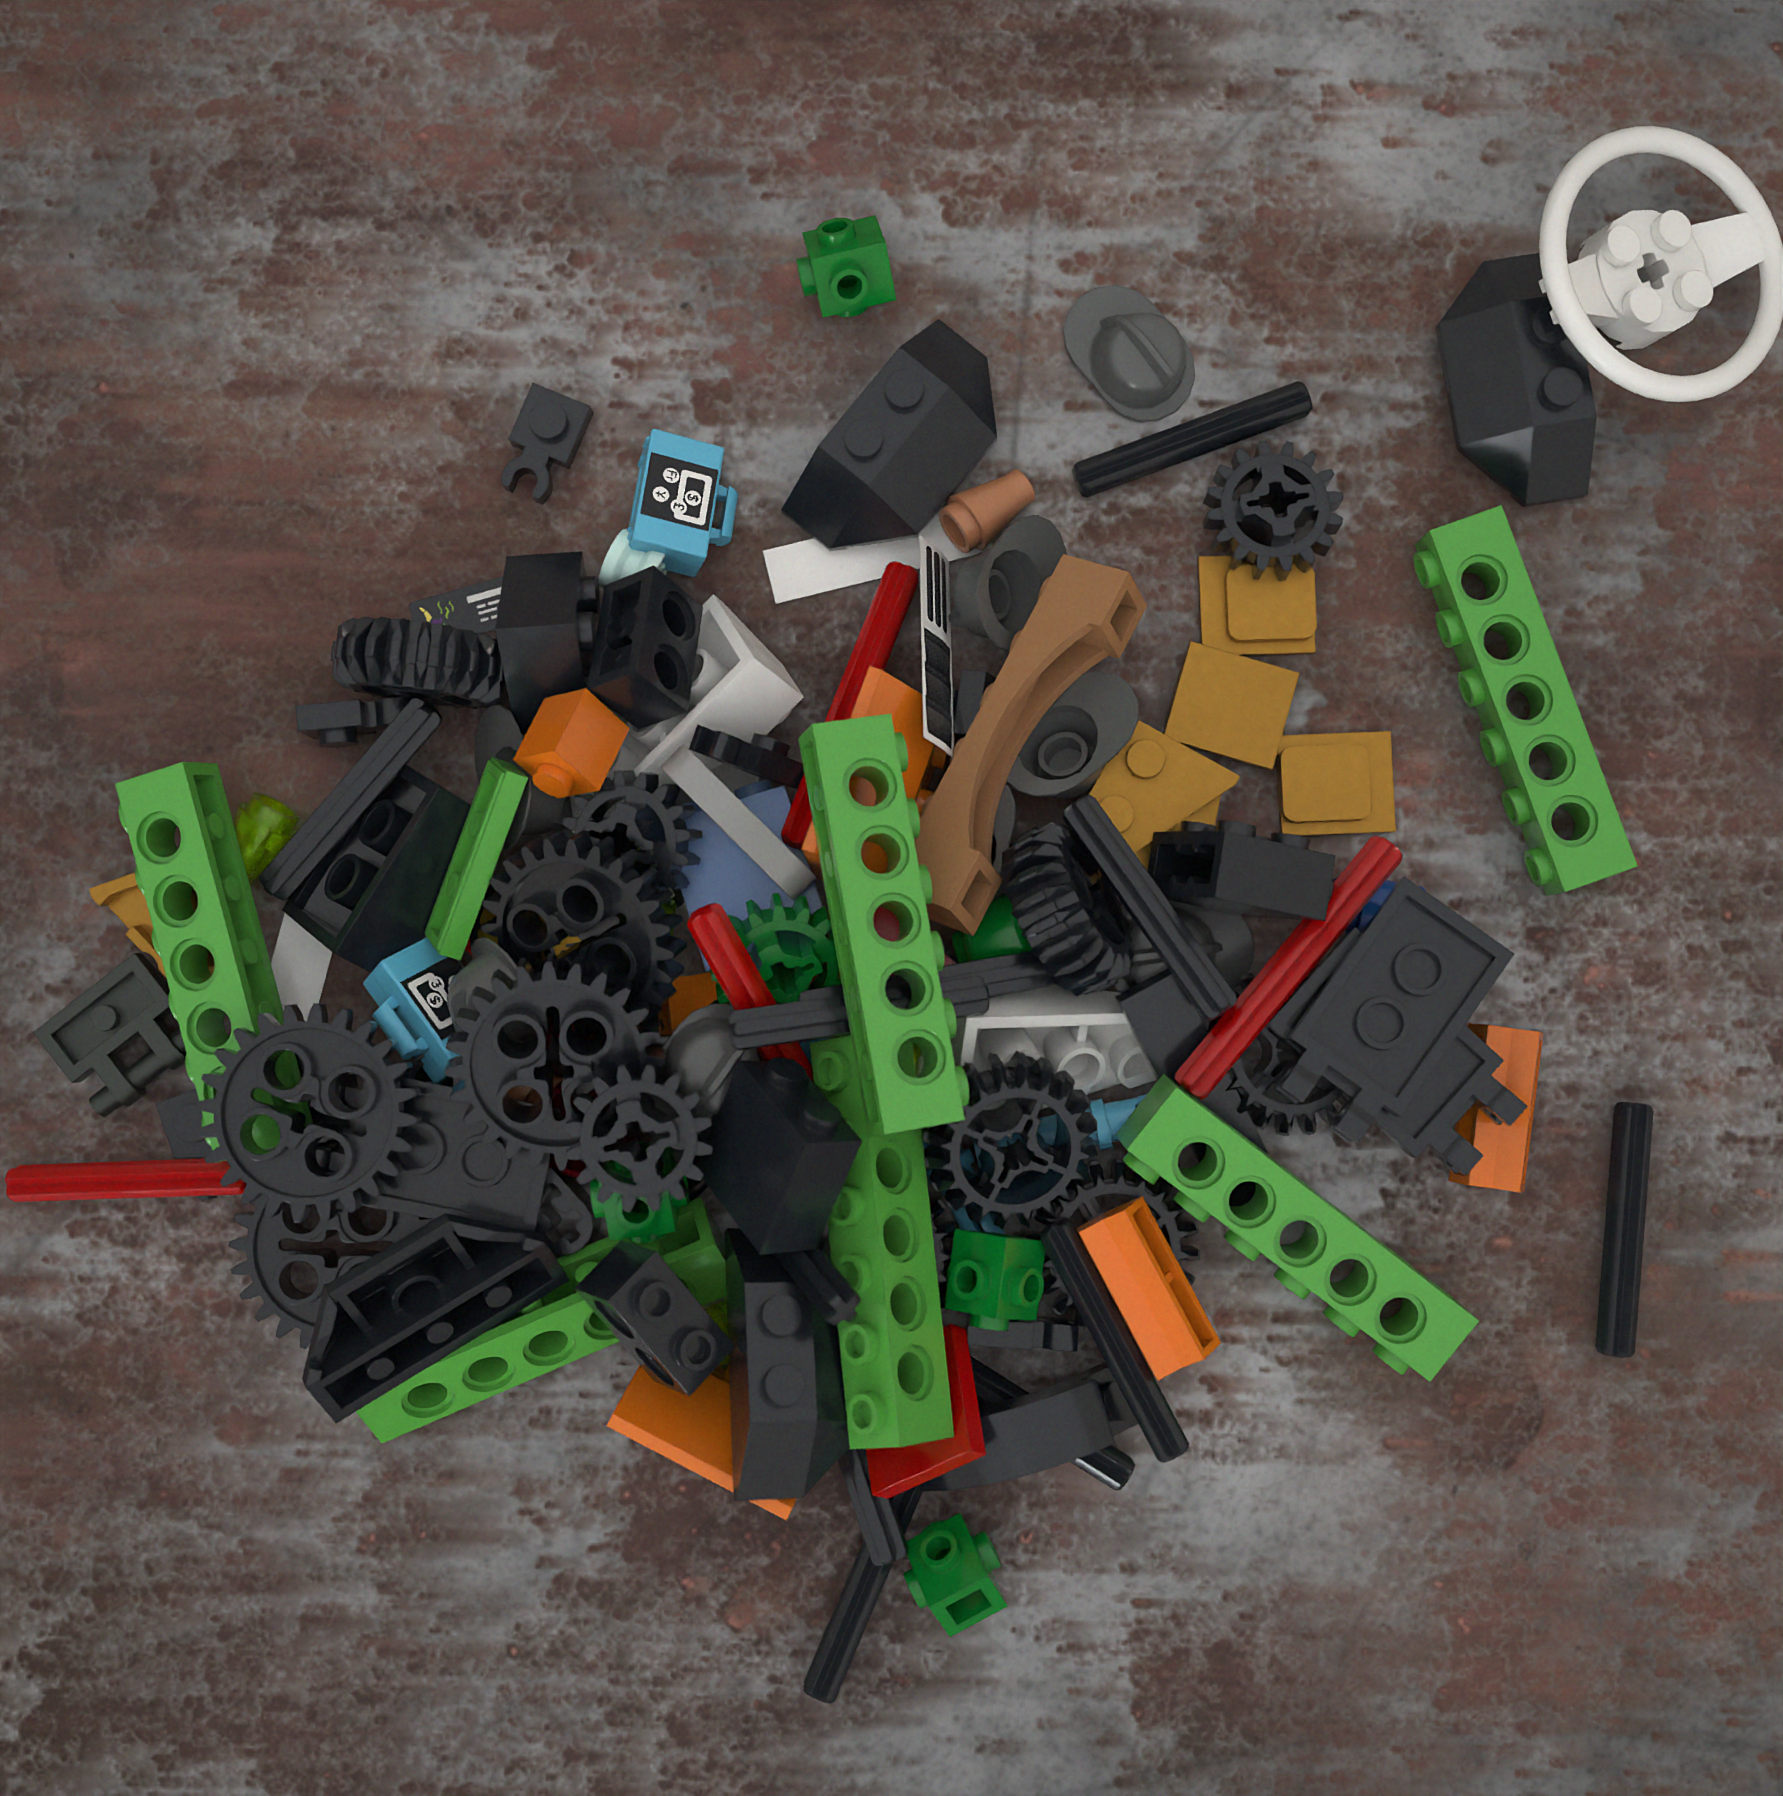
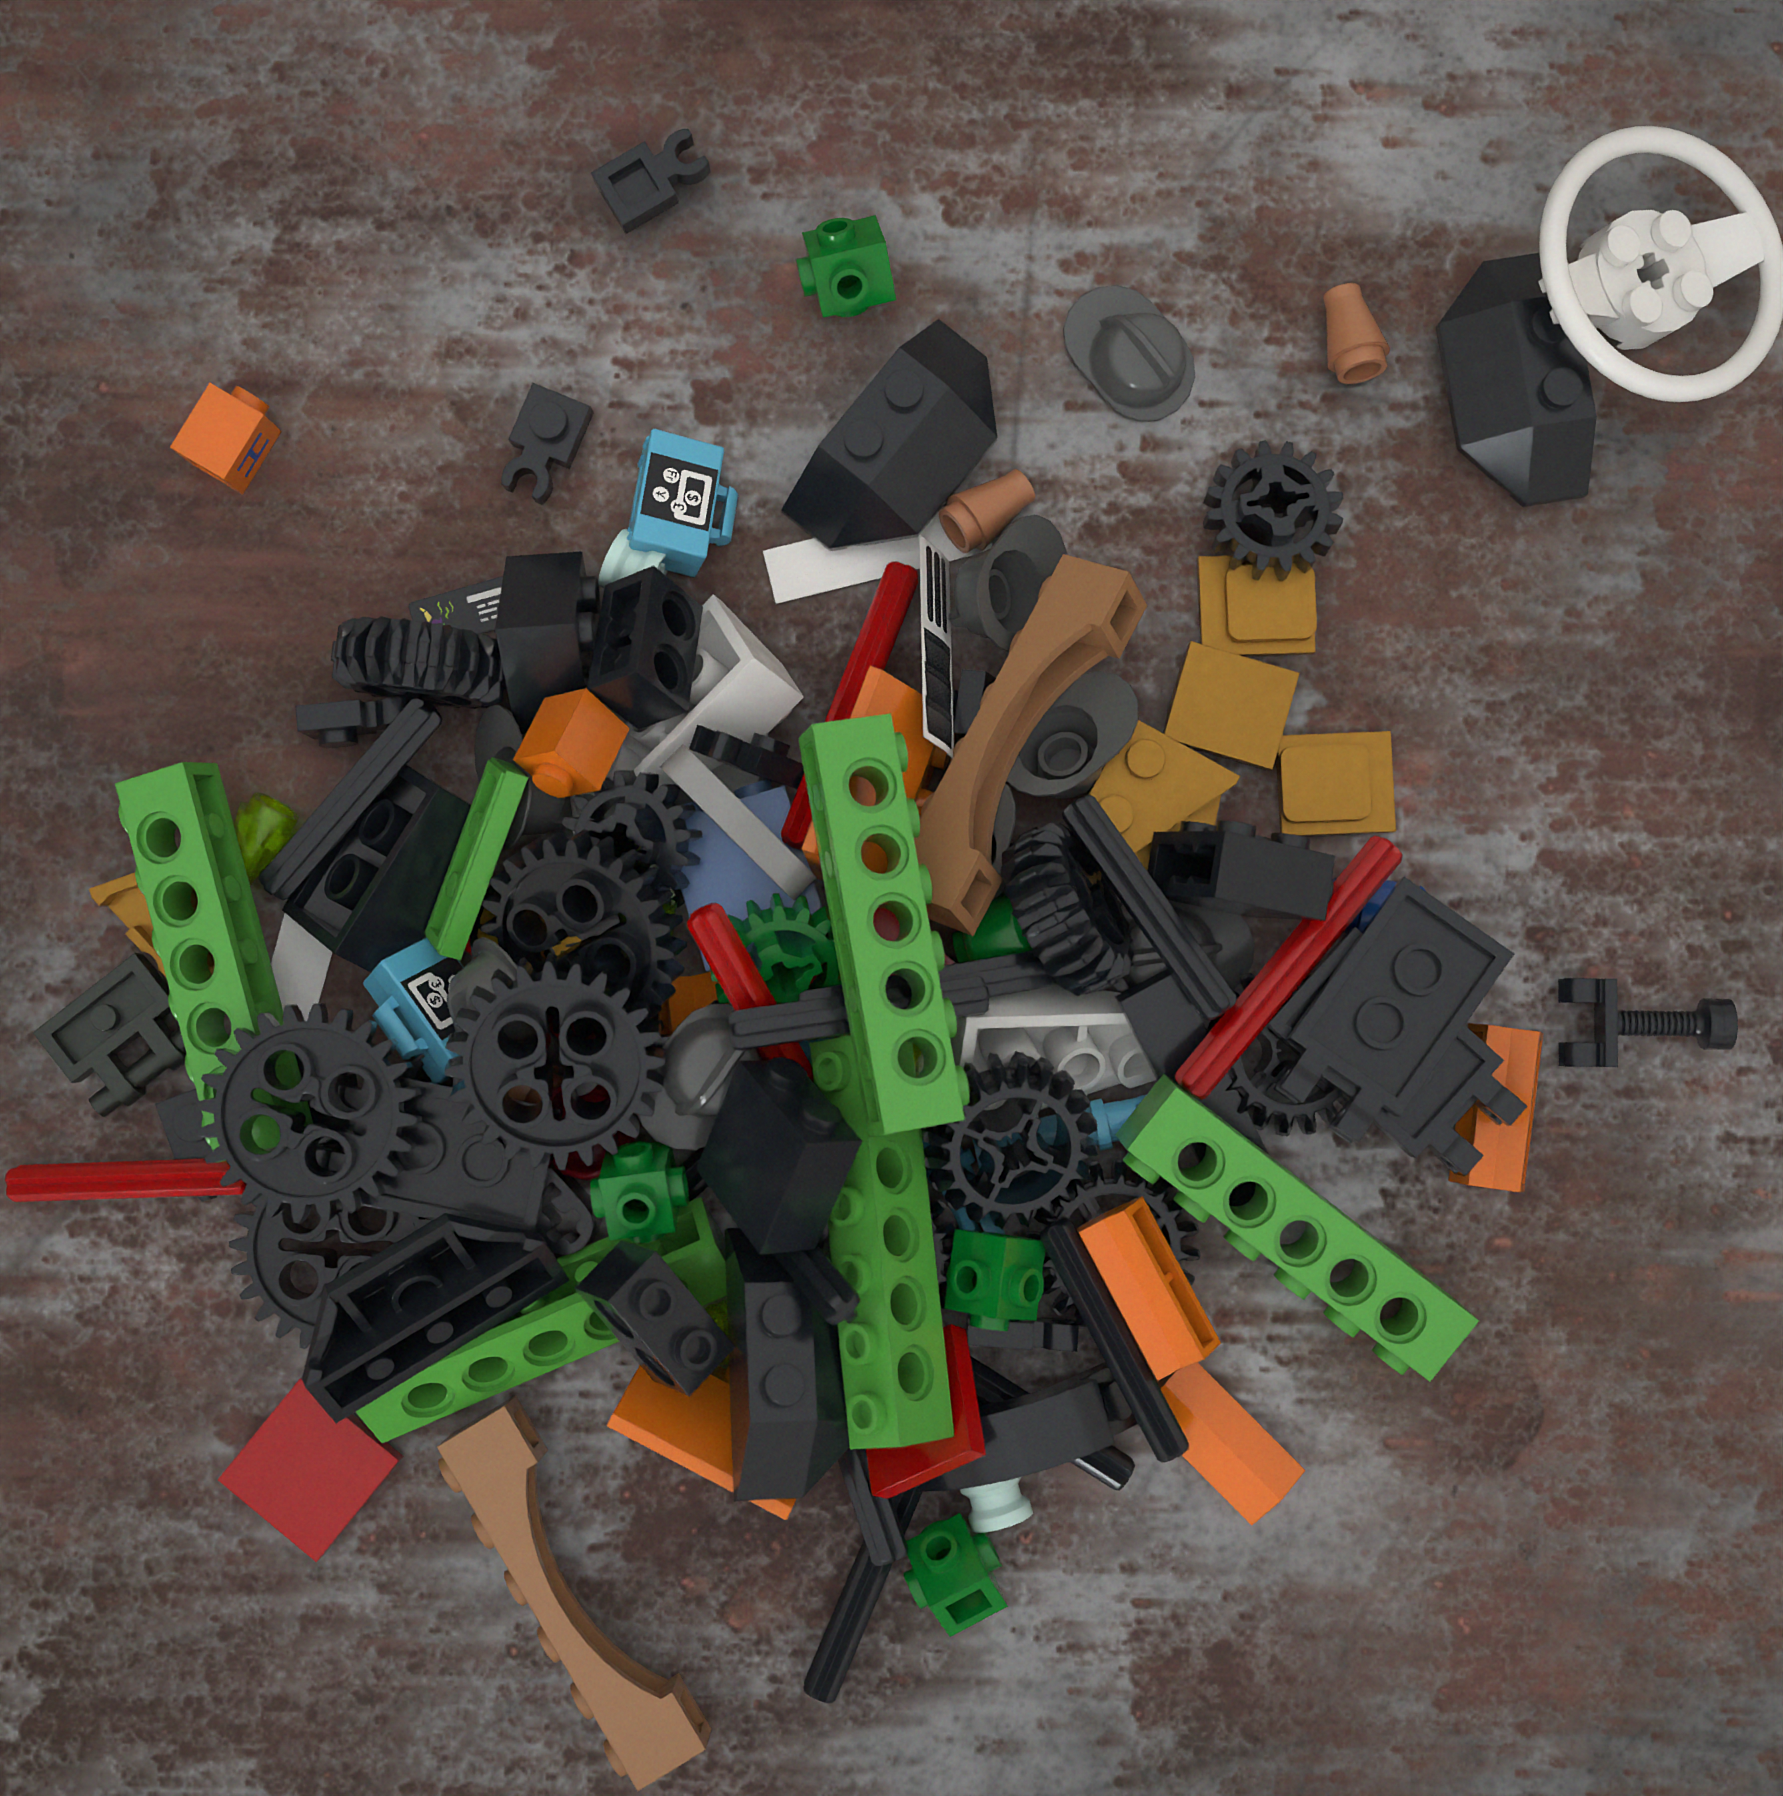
black gear [565,1061,715,1212] -> none
black axle [1072,381,1312,497] -> none
bright green brick [1413,505,1638,896] -> none
black axle [1595,1102,1654,1358] -> none
none -> orange brick [170,383,282,494]
none -> red tile [218,1378,404,1562]
none -> medium nougat arch [437,1395,711,1791]
none -> black plate [591,129,711,234]
none -> light aqua wheel [960,1477,1033,1533]
none -> orange piece [1156,1362,1306,1525]
none -> nougat cone [1323,283,1390,384]
none -> black bar [1558,978,1738,1067]

